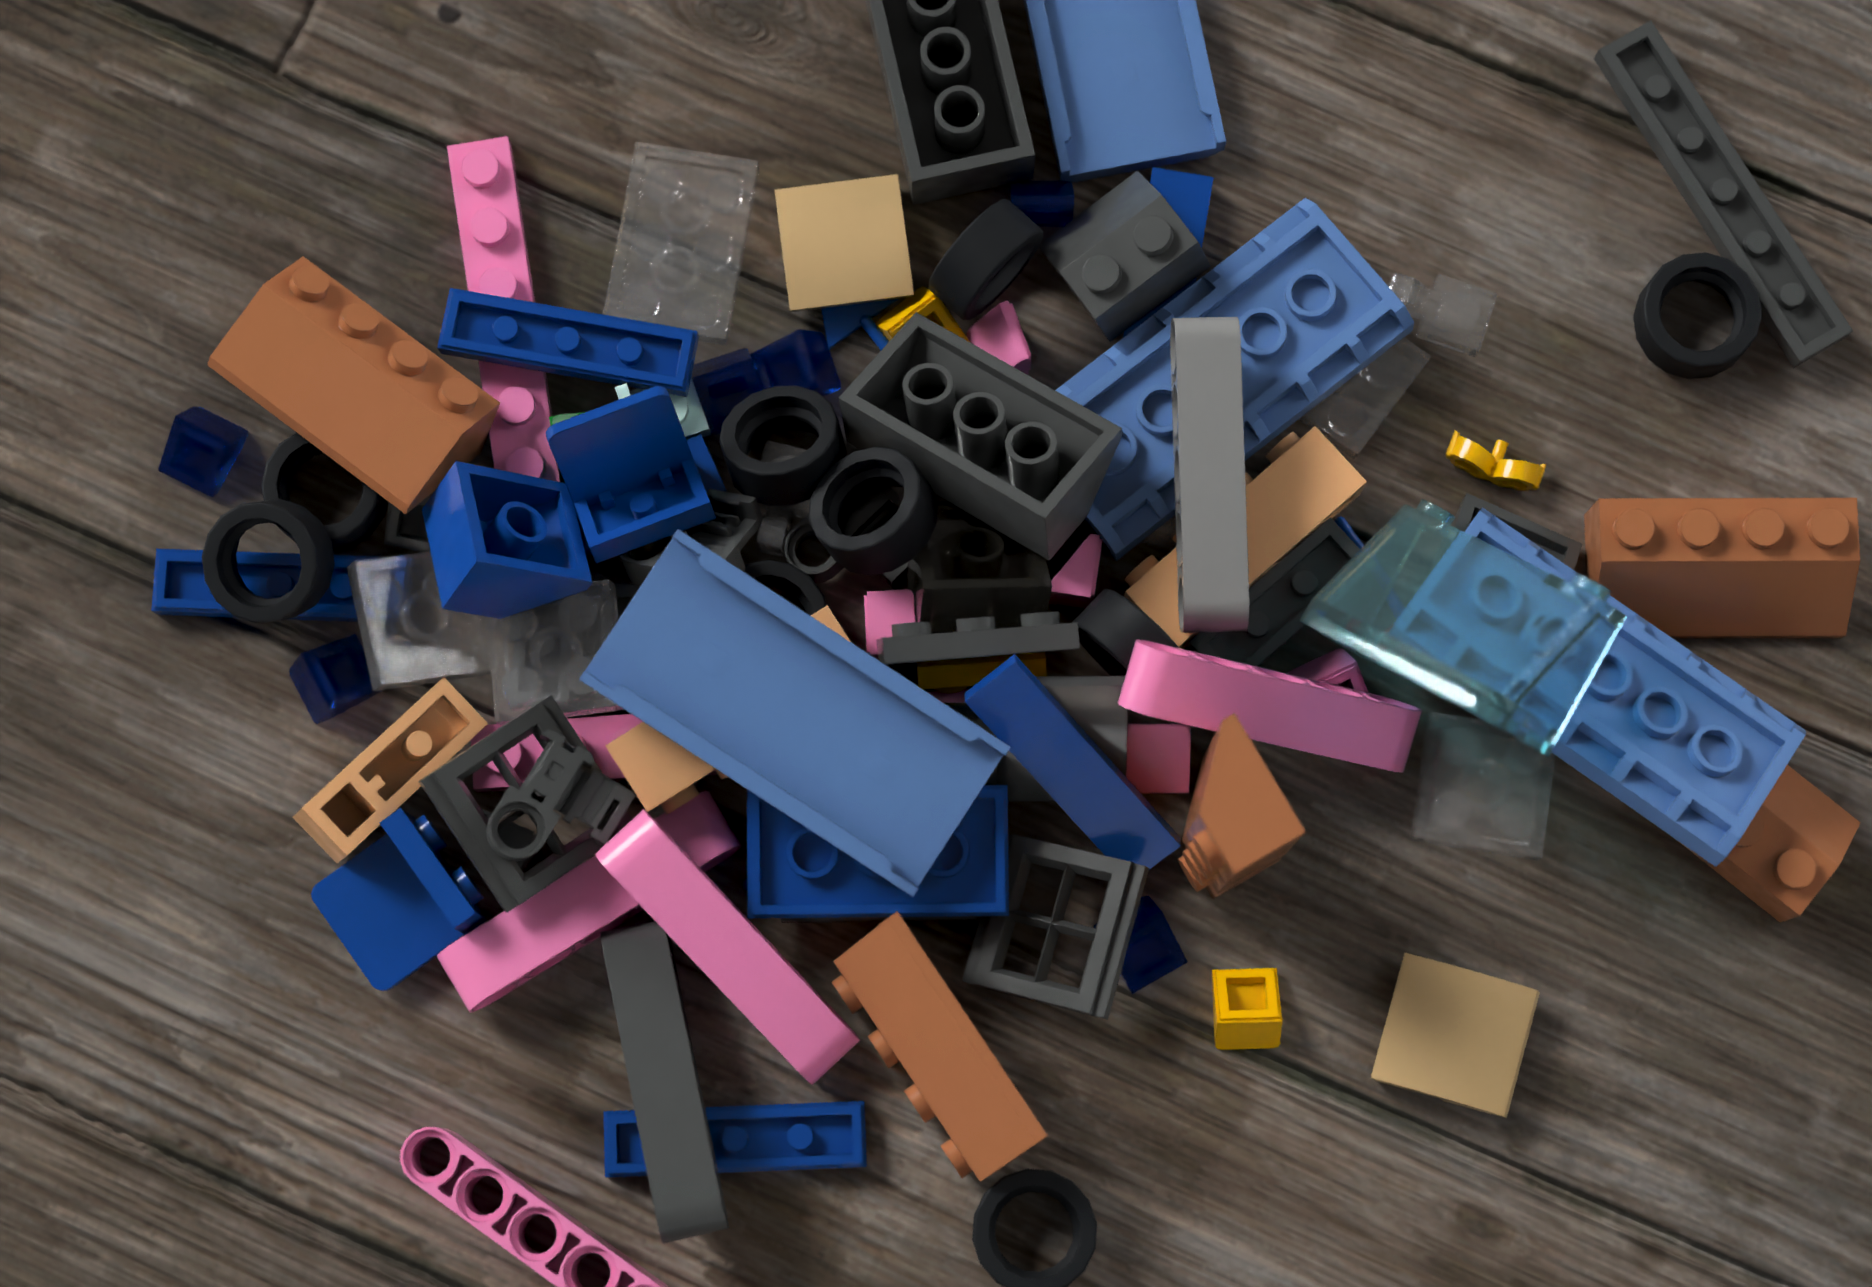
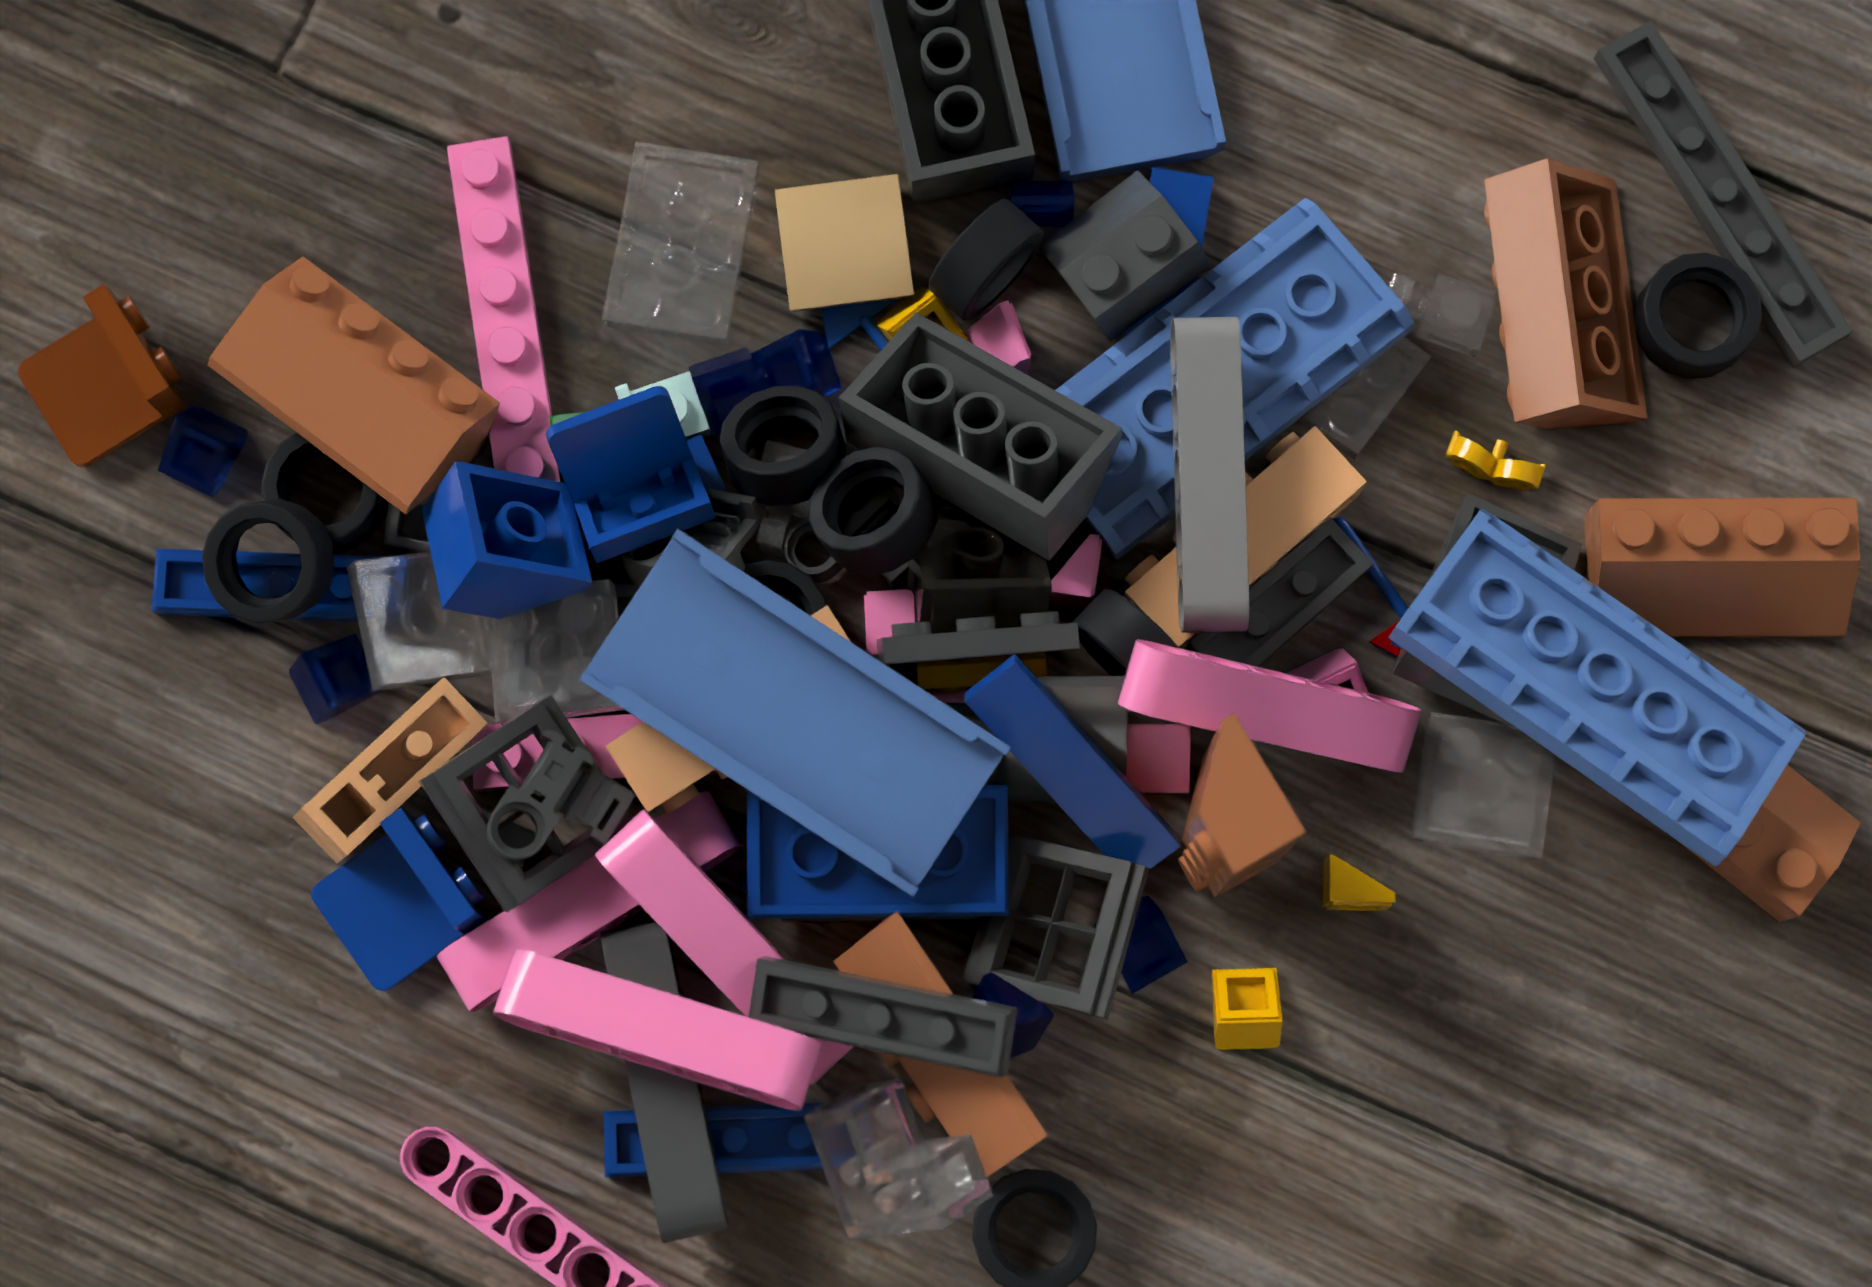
blue tile [437,288,699,397] -> none
clear light blue windscreen [1299,499,1627,757] -> none
tan slope [1371,953,1540,1118] -> none
none -> dark orange bracket [18,284,187,468]
none -> bright pink beam [493,949,822,1111]
none -> dark grey tile [749,956,1018,1077]
none -> clear brick [804,1079,993,1239]
none -> clear blue slope [971,972,1054,1058]
none -> yellow slope [1323,854,1395,911]
none -> nougat slope [1484,158,1648,429]

